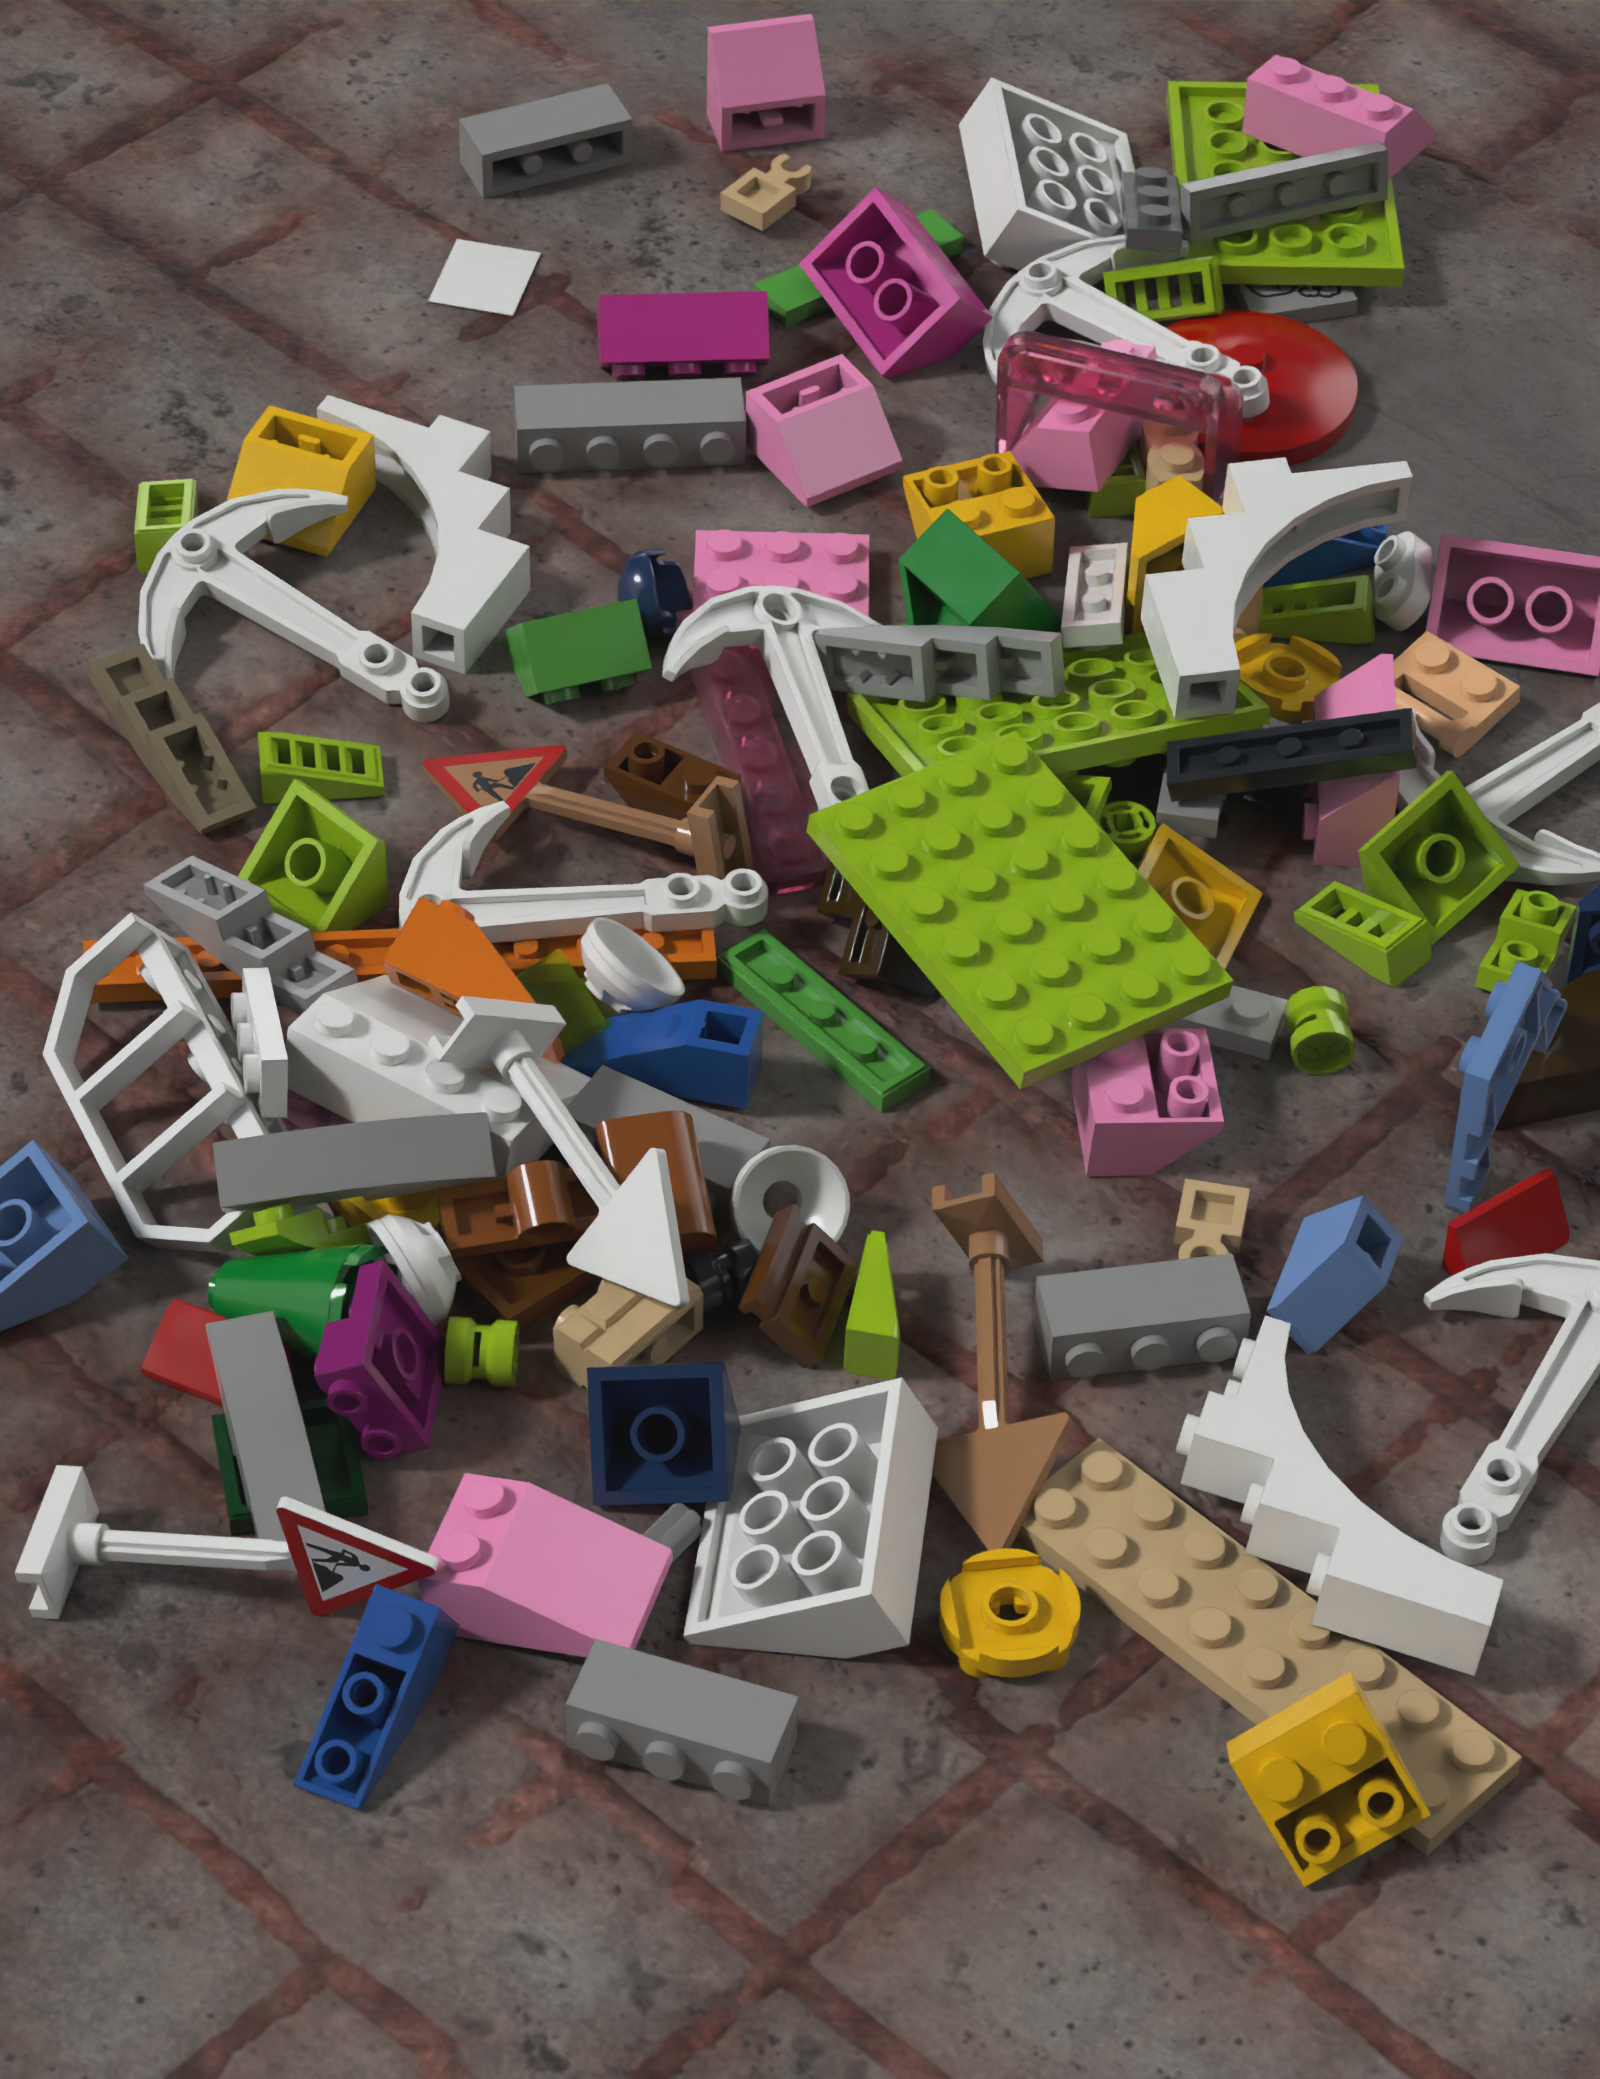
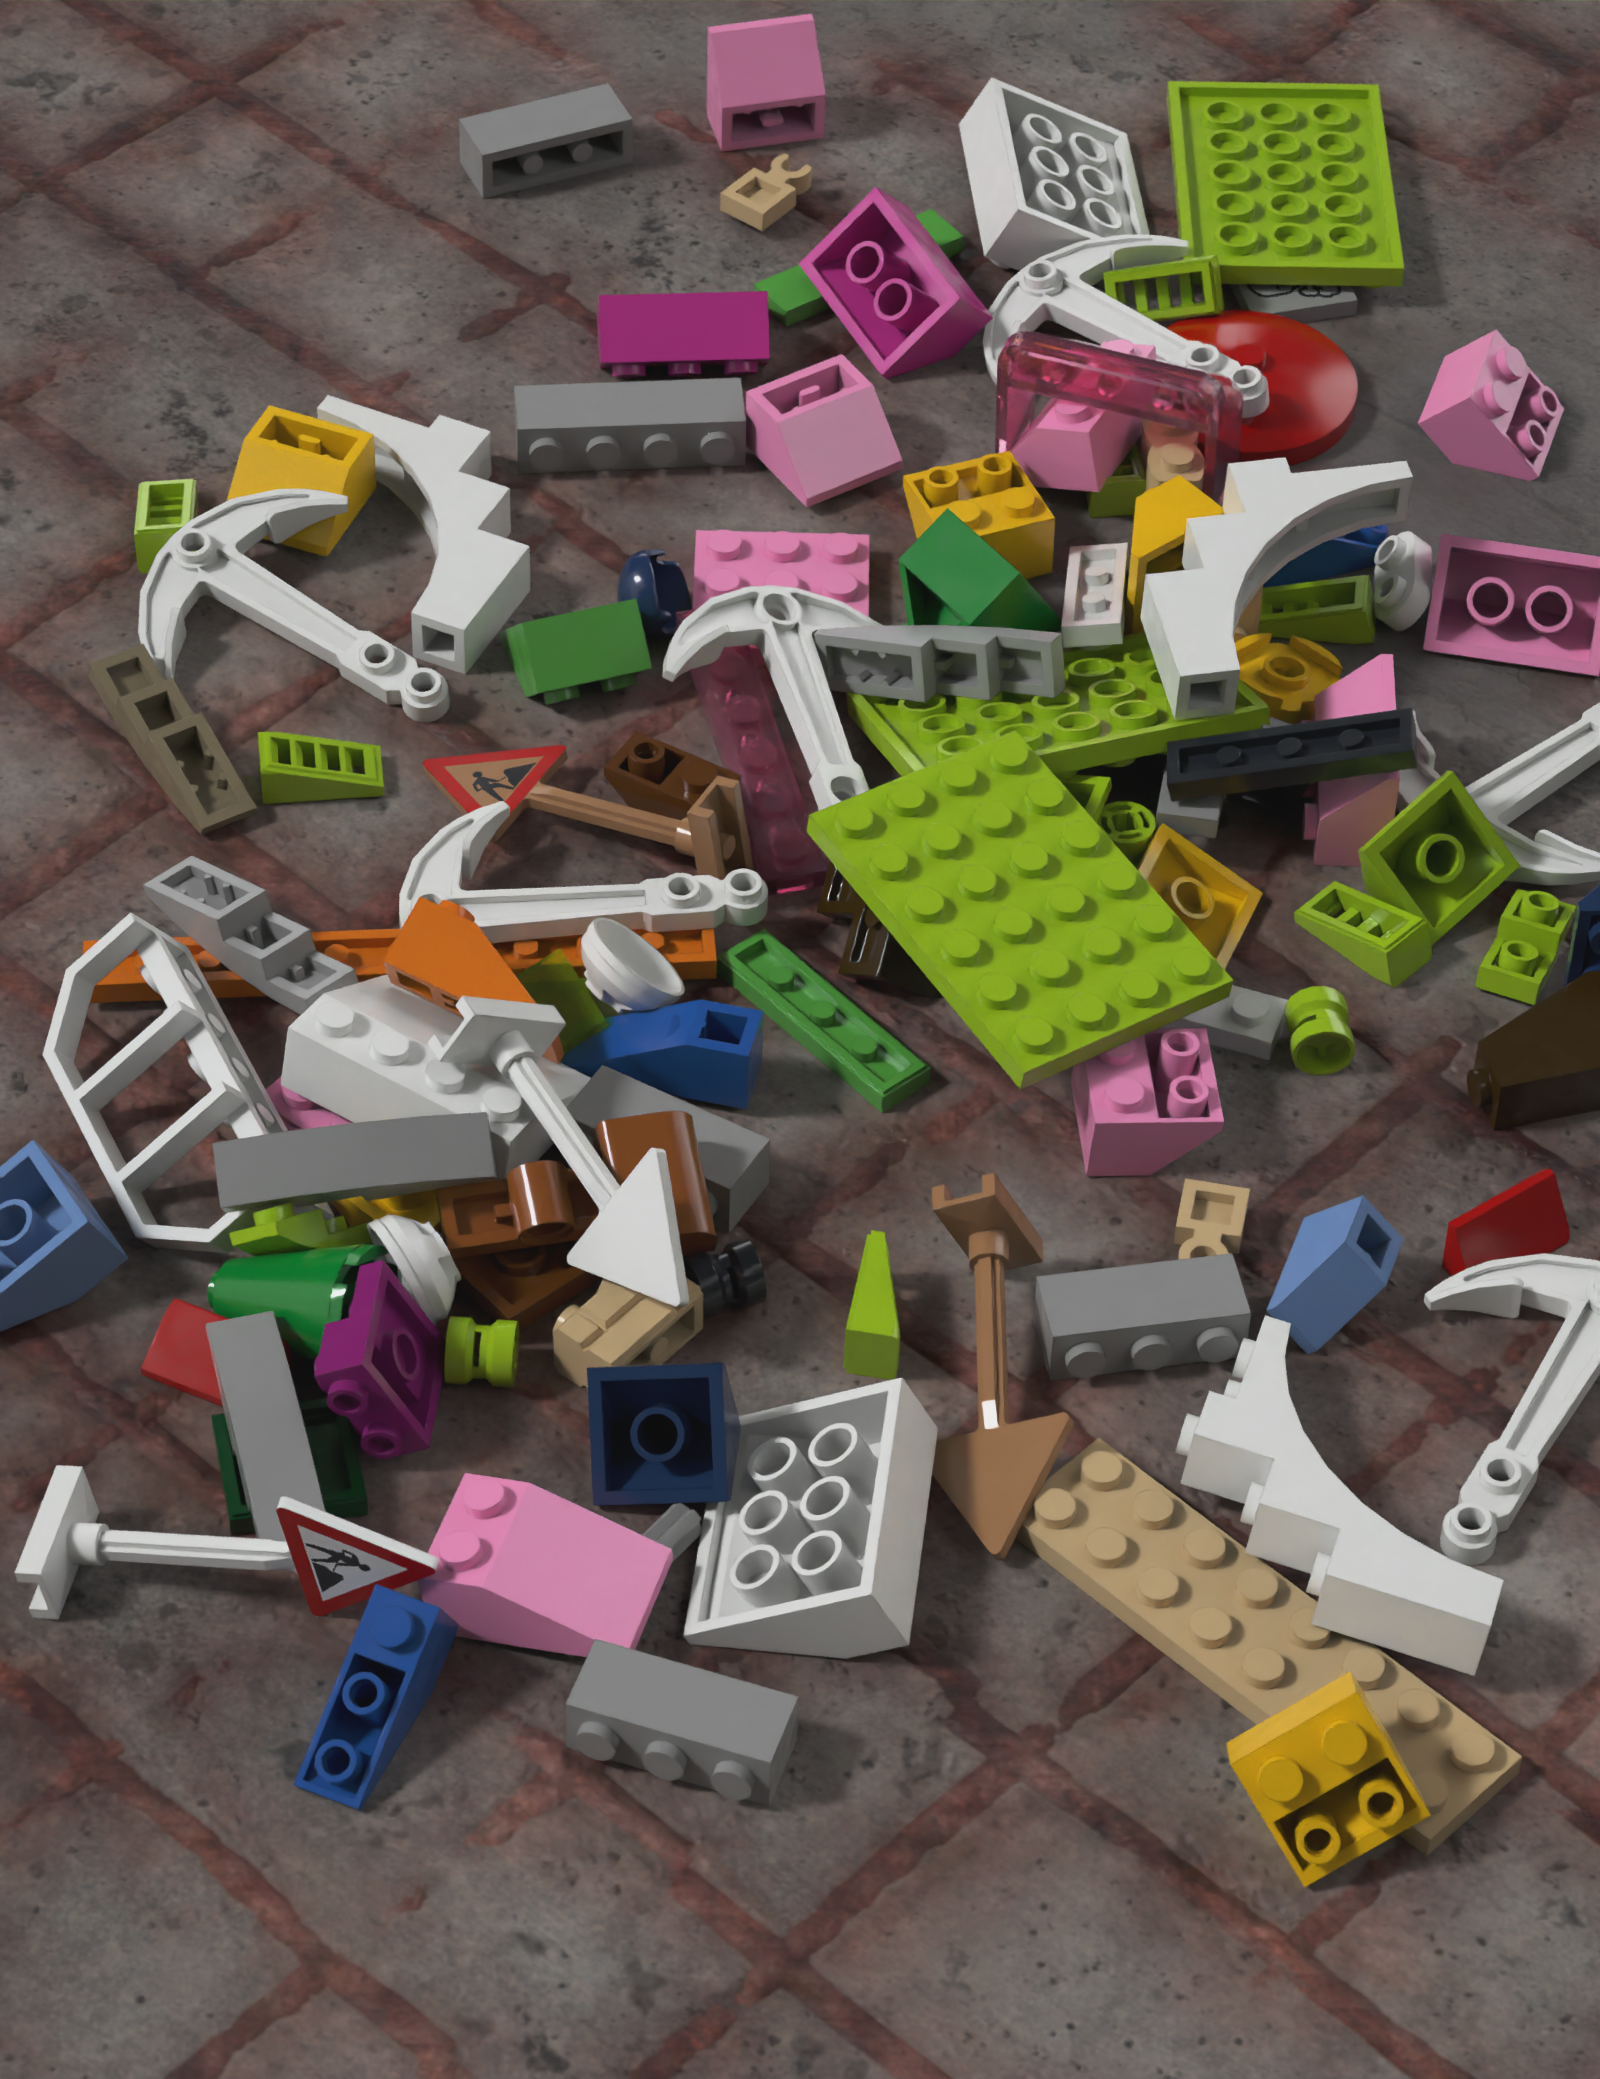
white plate [231,967,288,1118] -> none
lime slope [238,778,388,932] -> none
white sticker [428,239,541,316] -> none
white piece [730,1145,850,1256] -> none
reddish brown plate [738,1204,858,1368] -> none
yellow plate [939,1548,1081,1678] -> none
dark grey plate [1121,167,1183,253] -> none
light grey plate [1181,141,1388,243] -> none
bright pink slope [1242,55,1436,180] -> none
light nougat plate [1394,631,1521,758] -> none
medium blue wing [1444,961,1568,1214] -> none
none -> bright pink slope [1418,329,1564,481]

